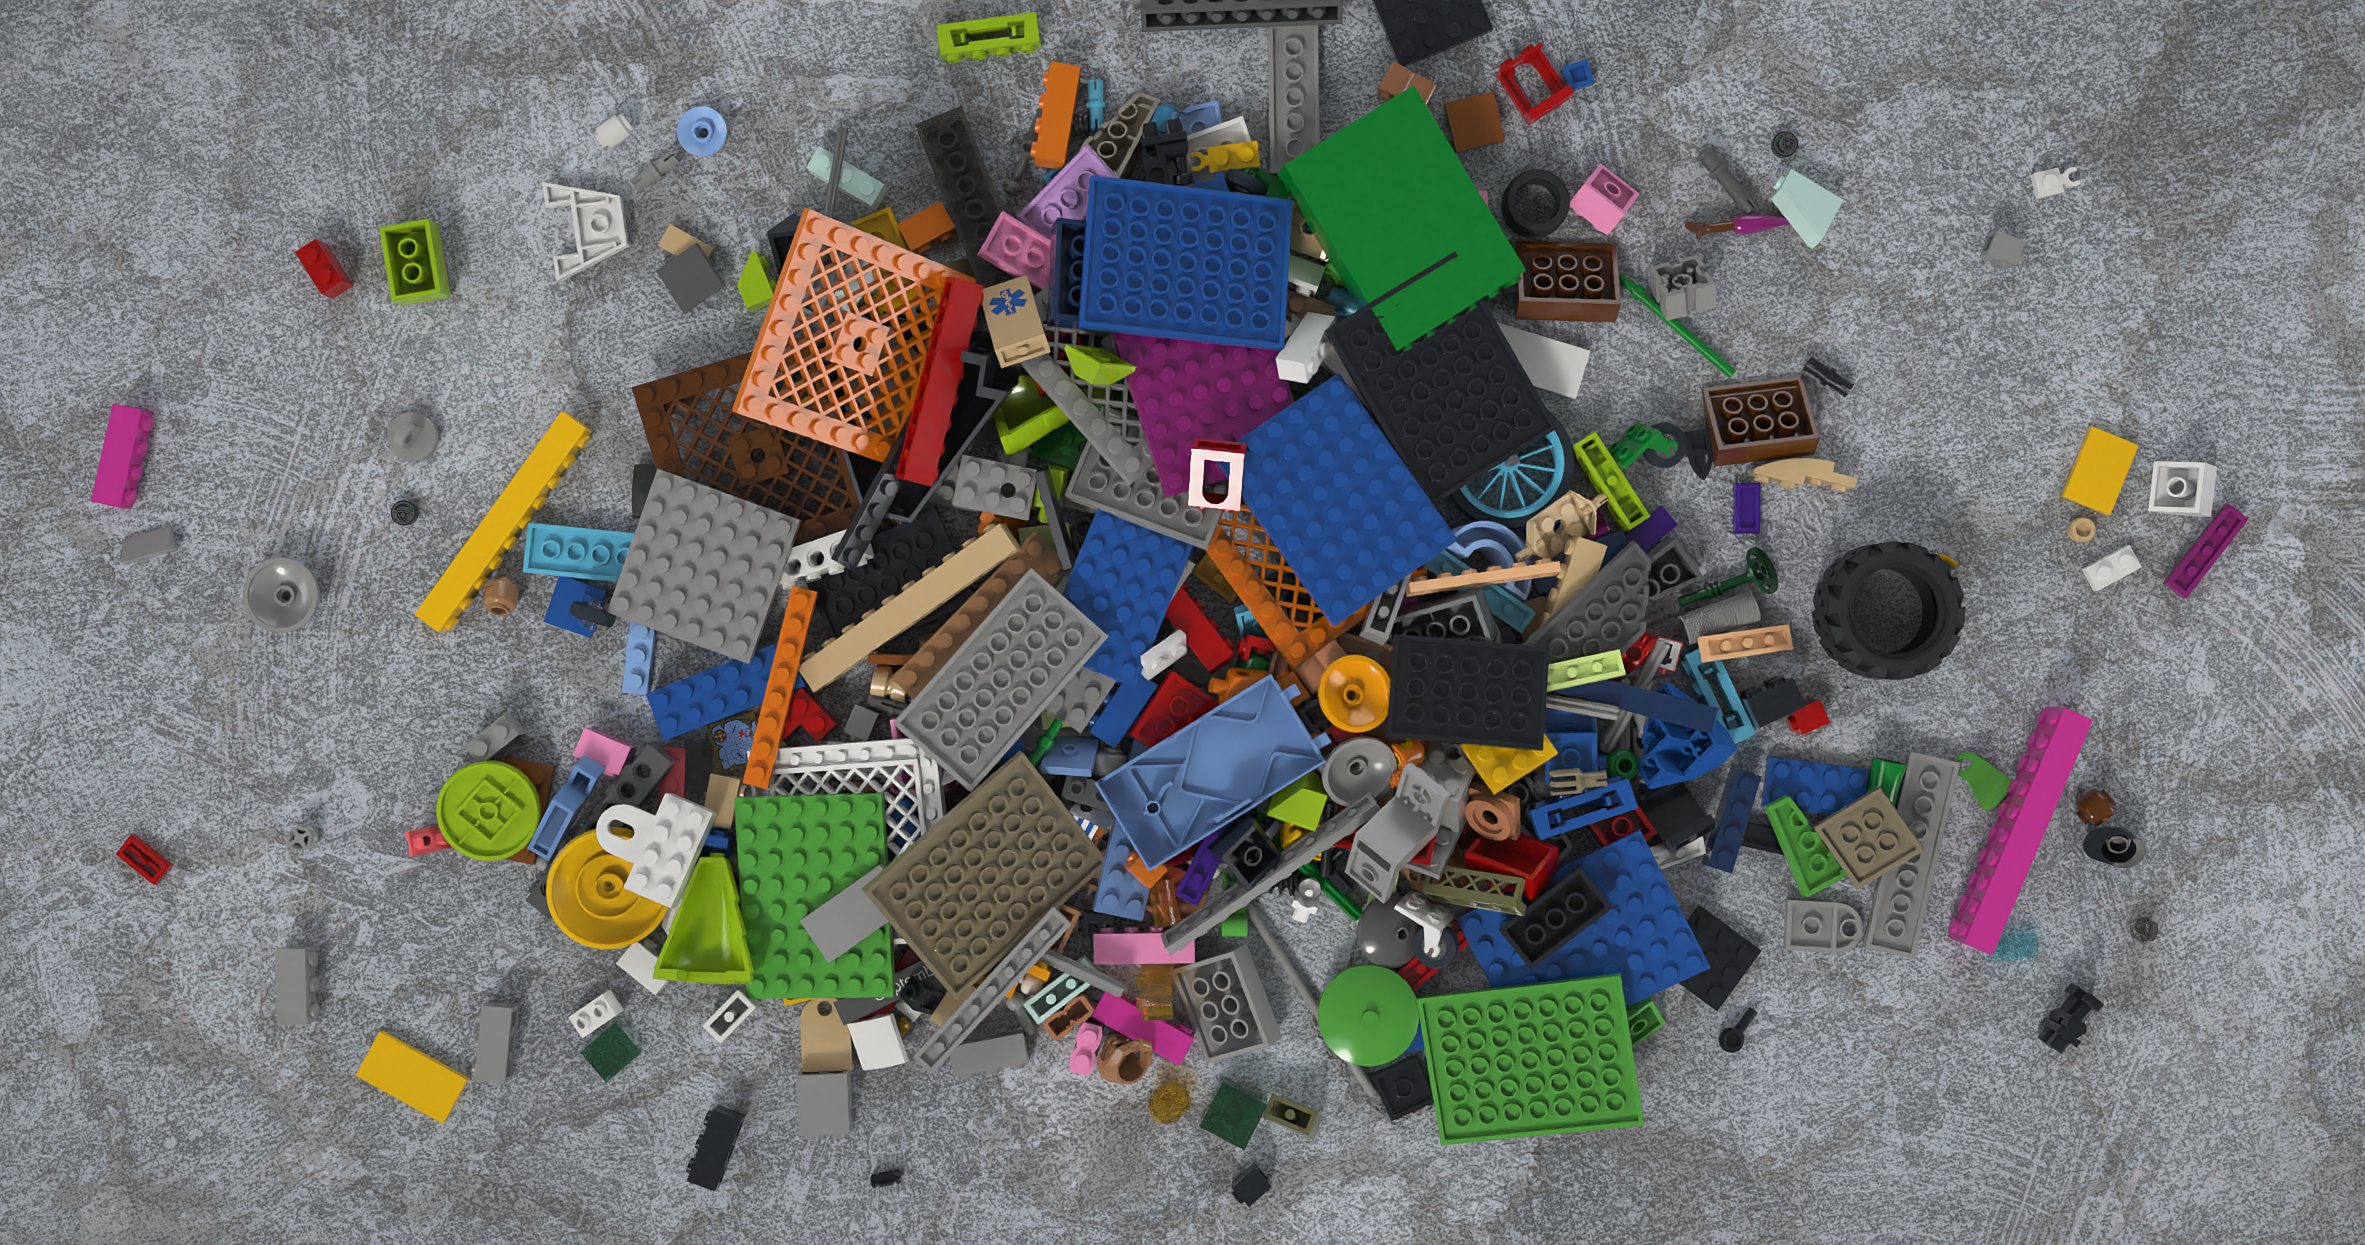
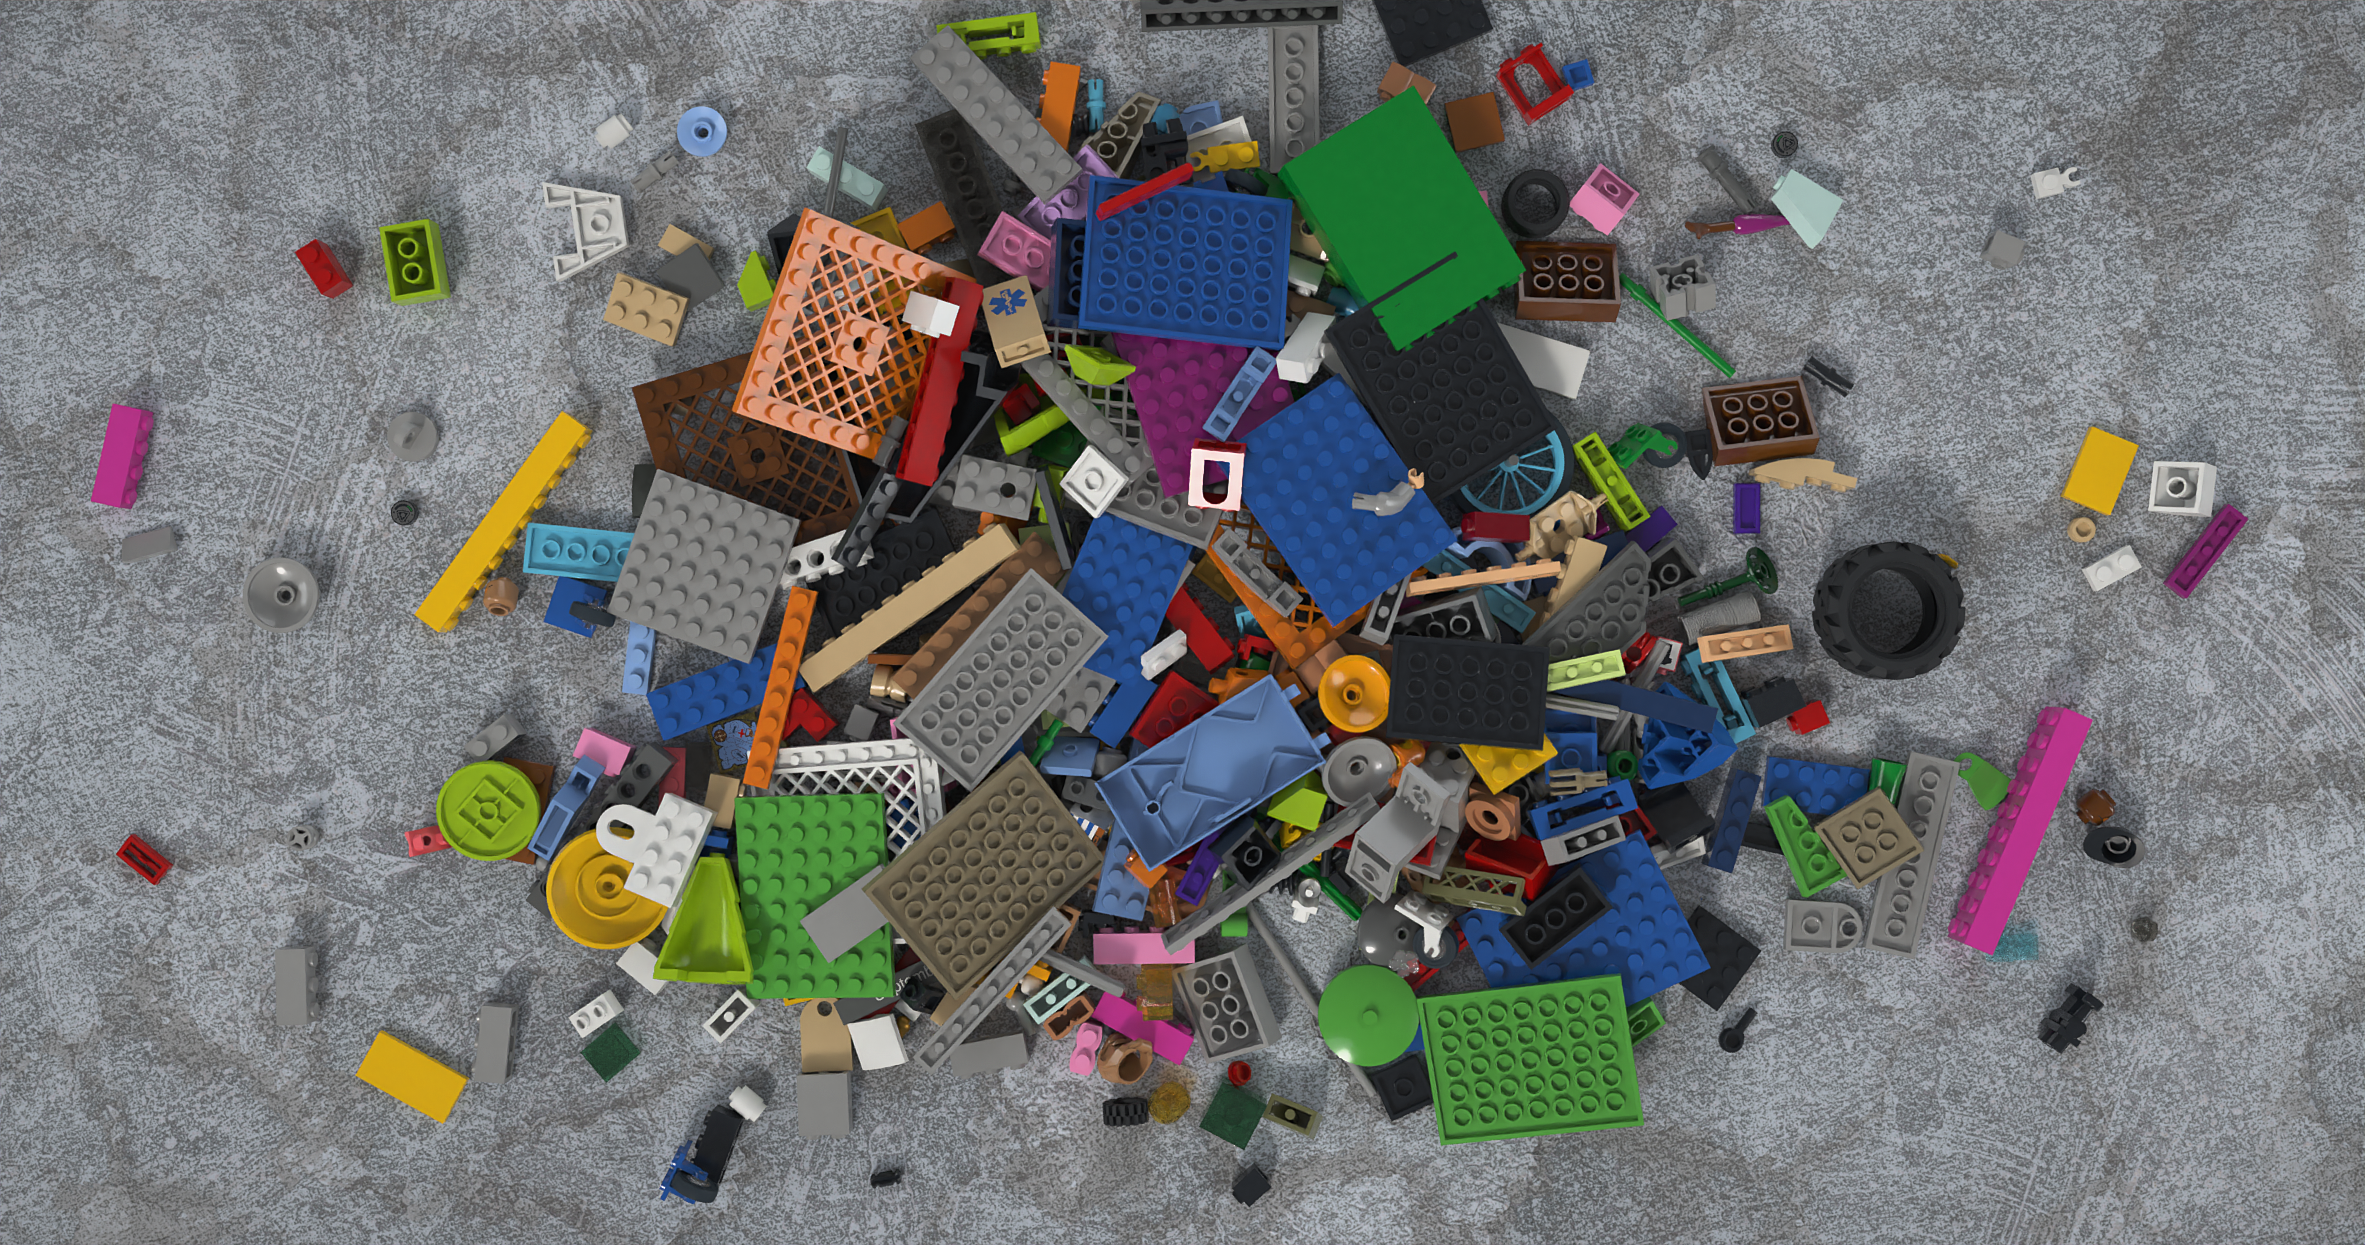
none -> tan plate [603,272,690,347]
none -> plate [659,1139,719,1204]
none -> white brick [729,1085,767,1122]
none -> dark grey pin [872,415,909,469]
none -> white brick [902,291,959,338]
none -> light grey plate [910,25,1083,205]
none -> red panel [1002,383,1041,426]
none -> white plate [1059,445,1129,518]
none -> red tile [1096,162,1194,221]
none -> black tyre [1102,1097,1149,1127]
none -> medium blue slope [1202,346,1276,443]
none -> light grey slope [1211,528,1303,618]
none -> red plate [1228,1060,1251,1086]
none -> light grey arm [1352,468,1424,516]
none -> clear plant [1389,949,1419,978]
none -> dark red brick [1461,511,1530,543]
none -> light grey brick [1541,815,1626,866]

